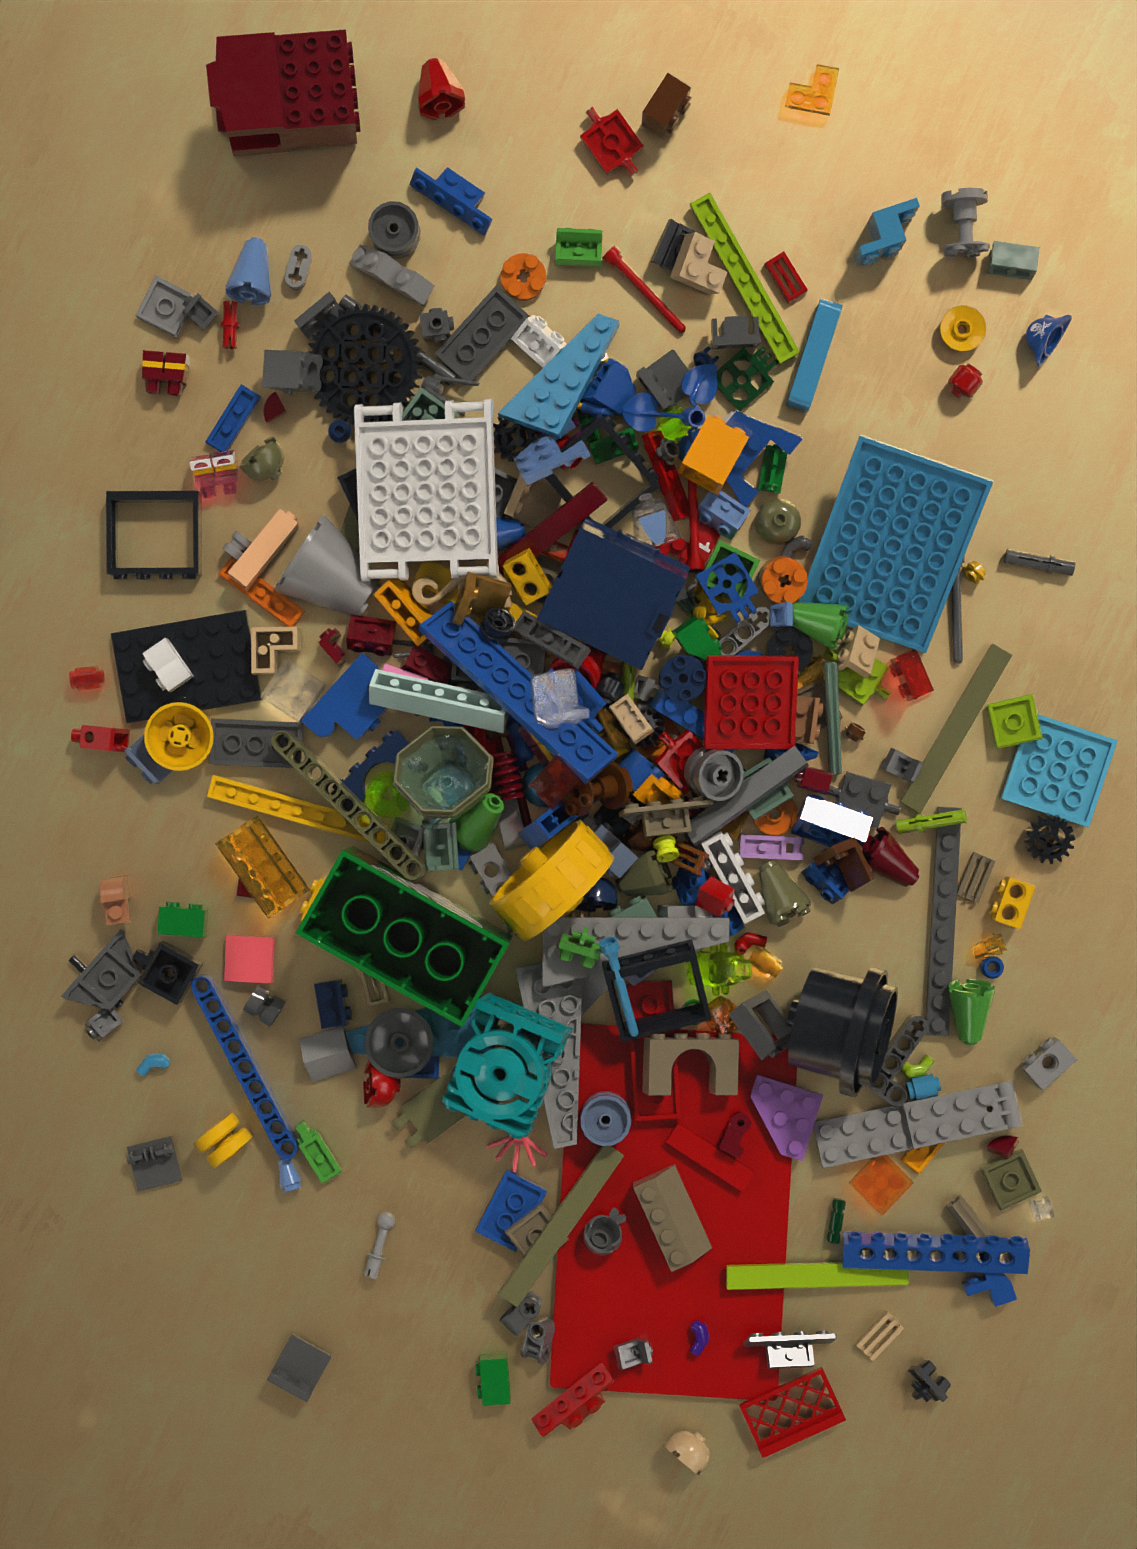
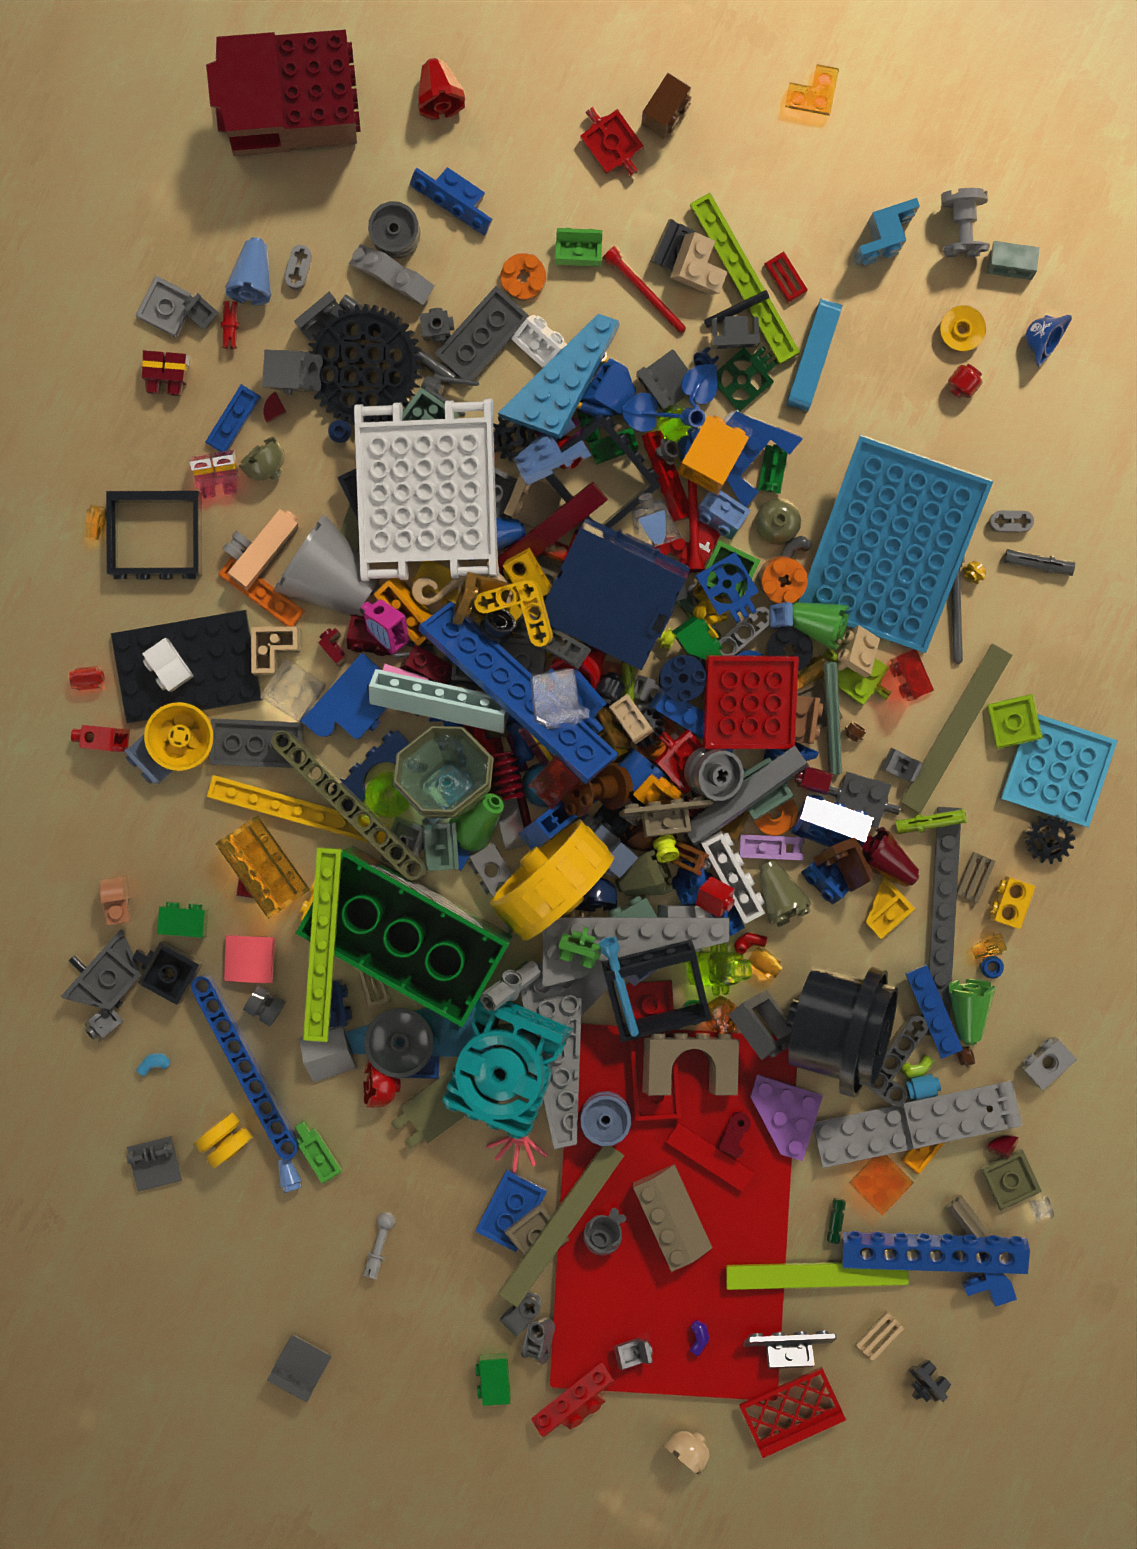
none -> clear yellow cone [85,505,106,540]
none -> lime plate [303,847,342,1042]
none -> dark pink torso [360,600,410,655]
none -> yellow beam [474,580,553,647]
none -> light grey piece [480,960,541,1011]
none -> black bar [704,290,770,328]
none -> yellow wing [866,878,915,940]
none -> blue plate [905,965,963,1059]
none -> reddish brown plate [957,1046,976,1068]
none -> light grey beam [989,510,1034,532]

